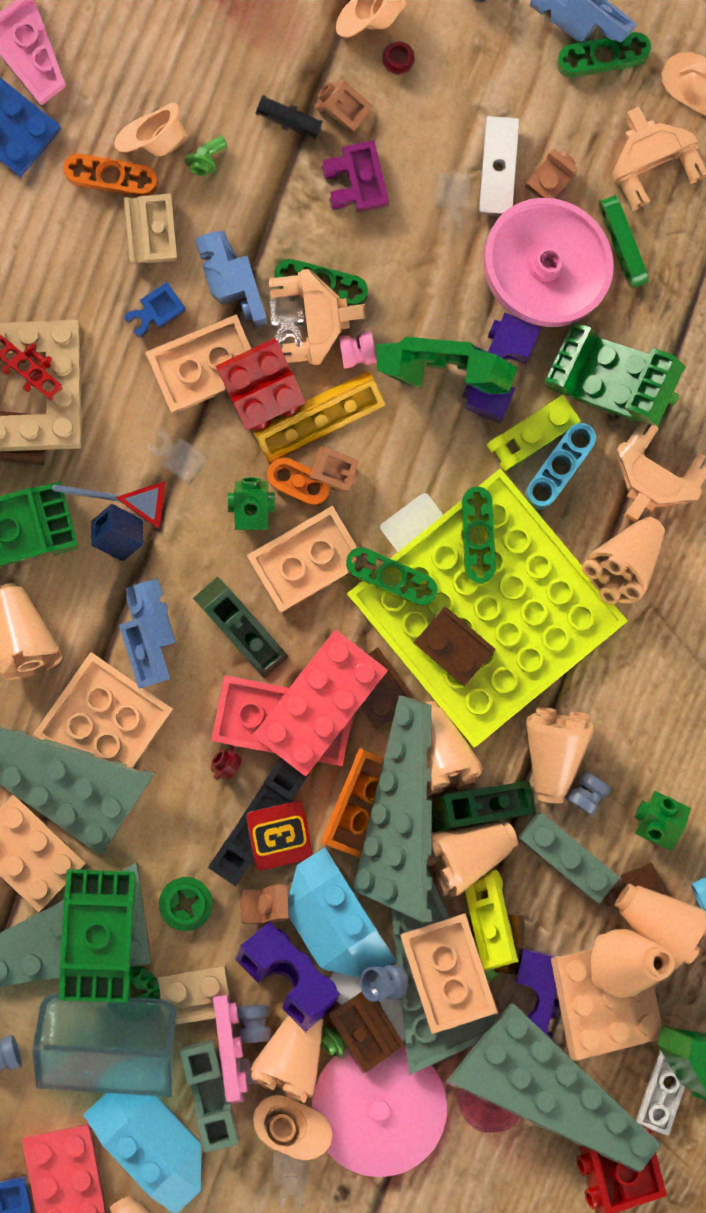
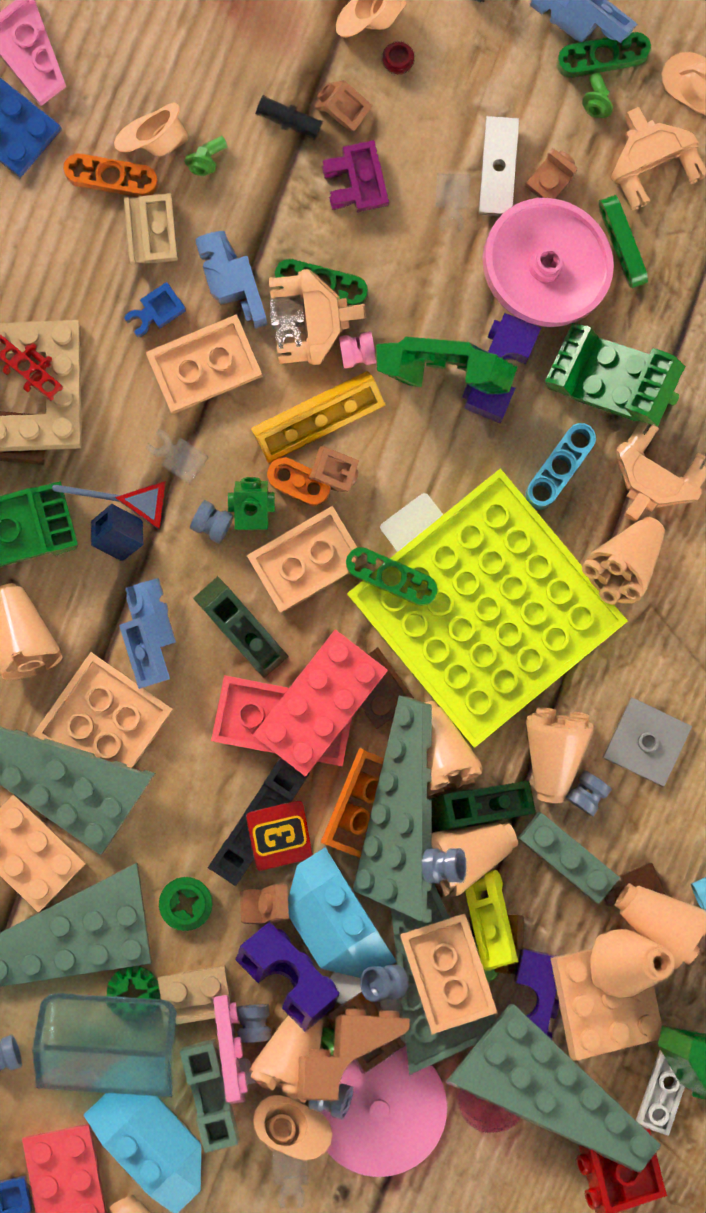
green plate [59,869,136,1003] -> none
dark red plate [211,745,242,780] -> none
red plate [216,338,306,431] -> none
reddish brown plate [413,606,496,687] -> none
green beam [461,486,496,584] -> none
neon yellow plate [487,395,581,472] -> none
green brick [634,791,691,851] -> none
none -> sand blue wheel [190,500,234,544]
none -> nougat arch [297,1009,410,1101]
none -> sand blue wheel [309,1083,353,1120]
none -> sand blue wheel [422,848,467,883]
none -> bright green plate [582,73,613,118]
none -> light grey plate [602,697,692,787]

